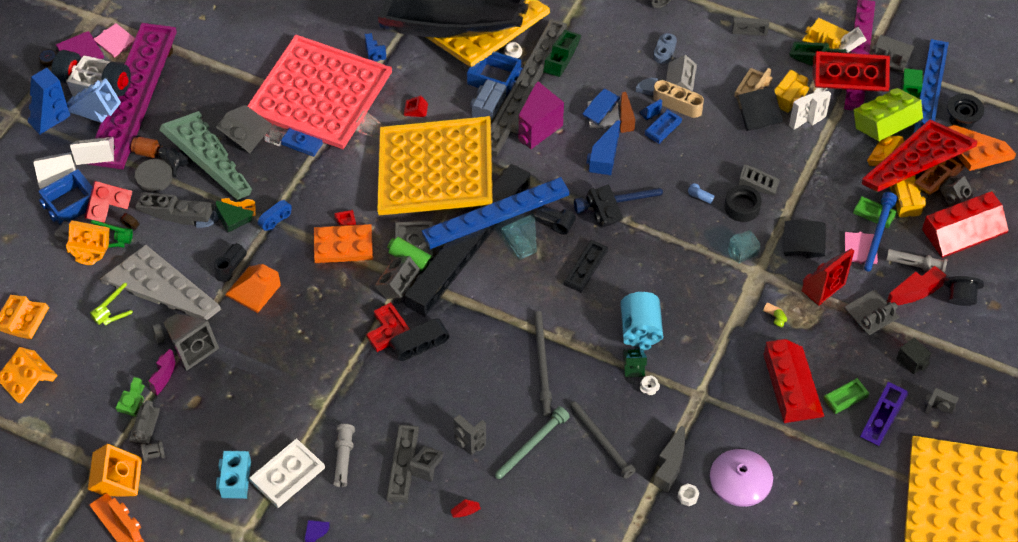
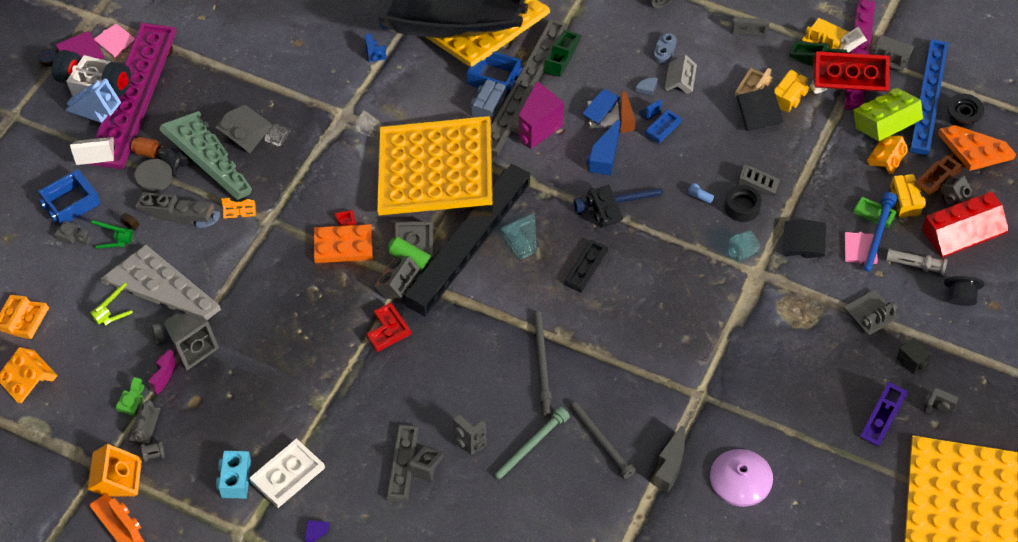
blue wedge [28,68,70,135] -> none
white slope [33,152,76,190] -> none
light orange slope [66,220,110,265] -> none
plate [85,181,132,223] -> none
black piece [214,243,247,282] -> none
dark green slope [215,200,254,232] -> none
orange slope [226,264,281,313] -> none
coral plate [248,35,392,150] -> none
blue plate [258,200,292,231] -> none
blue plate [281,128,323,157] -> none
light grey pin [334,424,355,487] -> none
black beam [389,318,450,361] -> none
red slope [404,96,428,117] -> none
blue plate [422,177,569,249] -> none
red tile [451,499,481,517] -> none
white plate [504,42,522,58] -> none
black piece [535,205,576,235] -> none
medium azure cylinder [620,292,663,350] -> none
dark green slope [623,349,647,377] -> none
white plate [640,376,660,395] -> none
tan beam [653,80,704,118] -> none
white tile [678,484,699,506] -> none
arm [763,302,787,327] -> none
red slope [763,339,824,423] -> none
white slope [789,91,831,129] -> none
red slope [802,248,854,306] -> none
bright green tile [823,378,869,414] -> none
red wing [862,119,977,192] -> none
red slope [887,266,947,305] -> none
green brick [901,68,923,99] -> none

